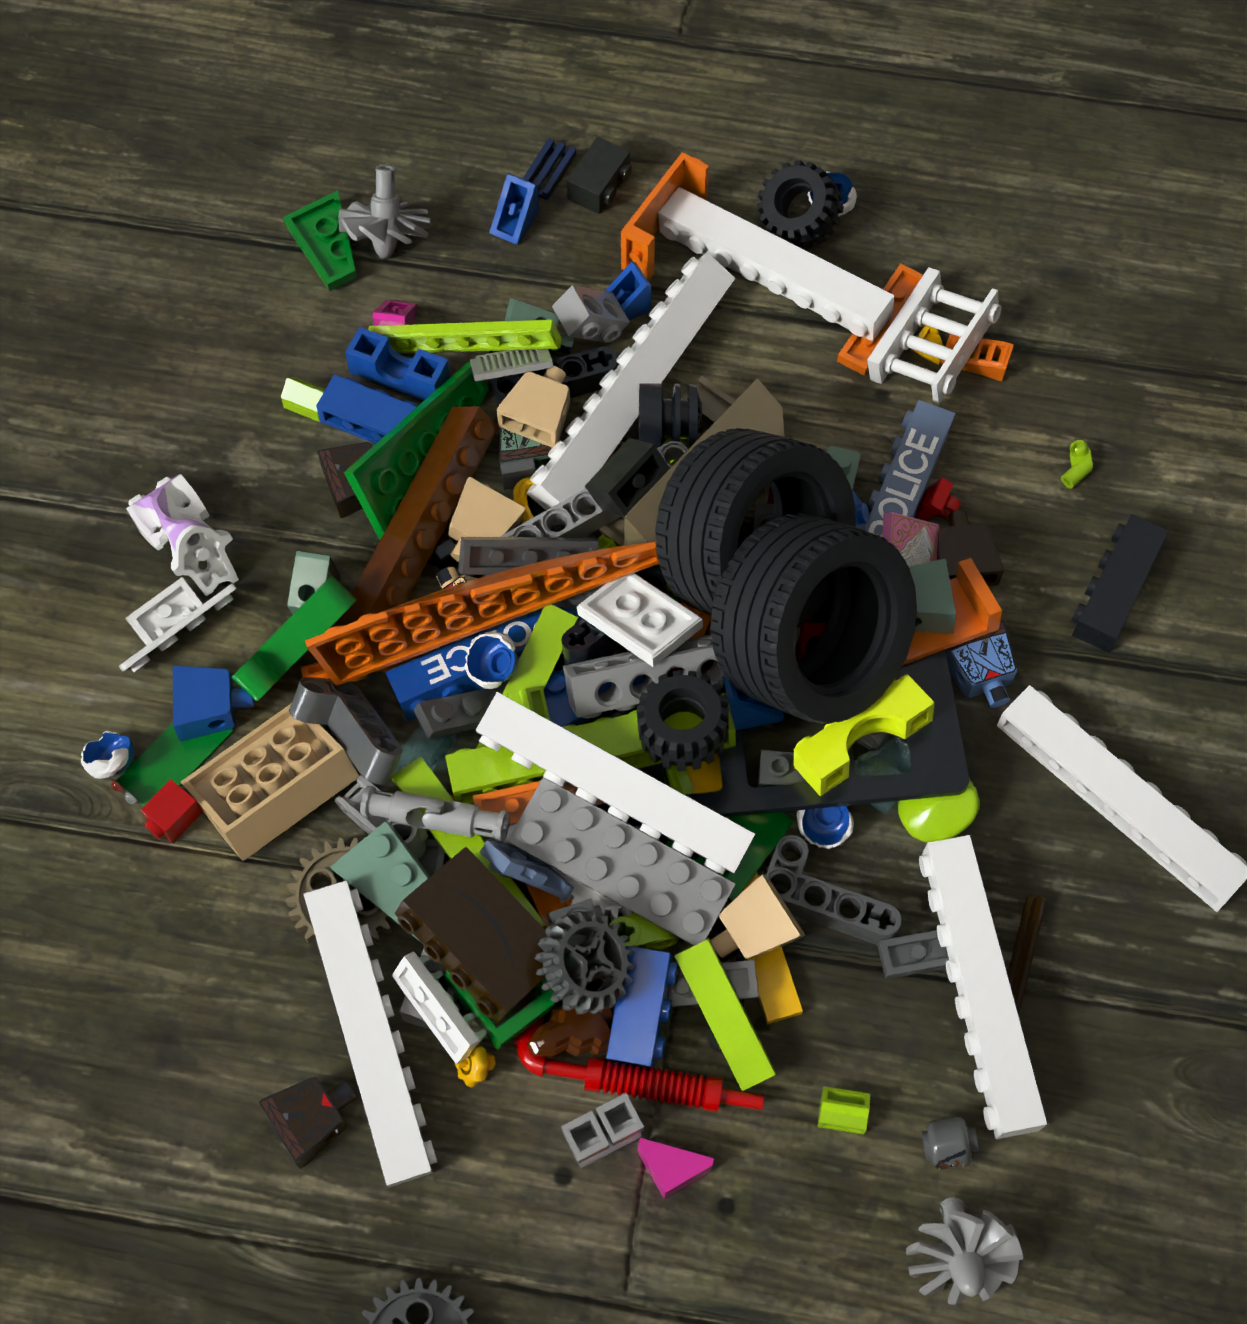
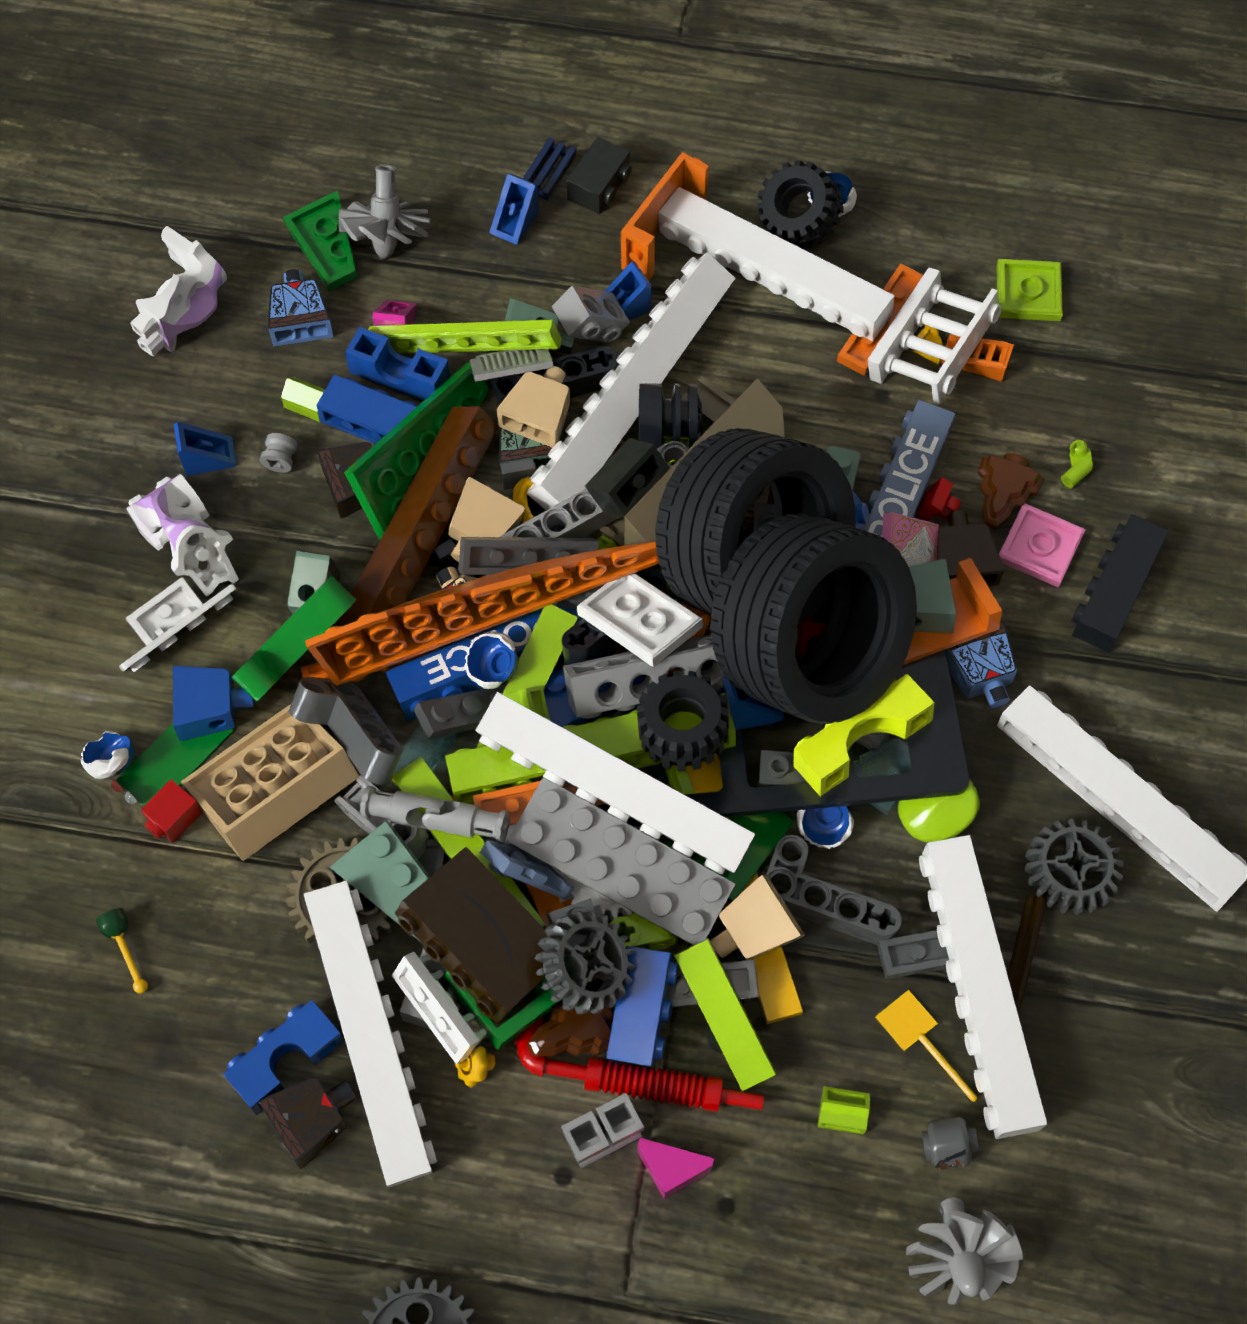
none -> hinge [96,908,148,994]
none -> white hips [130,226,227,357]
none -> blue slope [174,421,237,476]
none -> blue arch [223,1000,344,1115]
none -> light grey wheel [259,433,299,473]
none -> torso [268,269,334,347]
none -> yellow piece [875,990,977,1102]
none -> reddish brown rock [977,453,1045,529]
none -> lime tile [996,259,1063,321]
none -> bright pink tile [999,503,1086,588]
none -> dark grey gear [1025,818,1124,916]

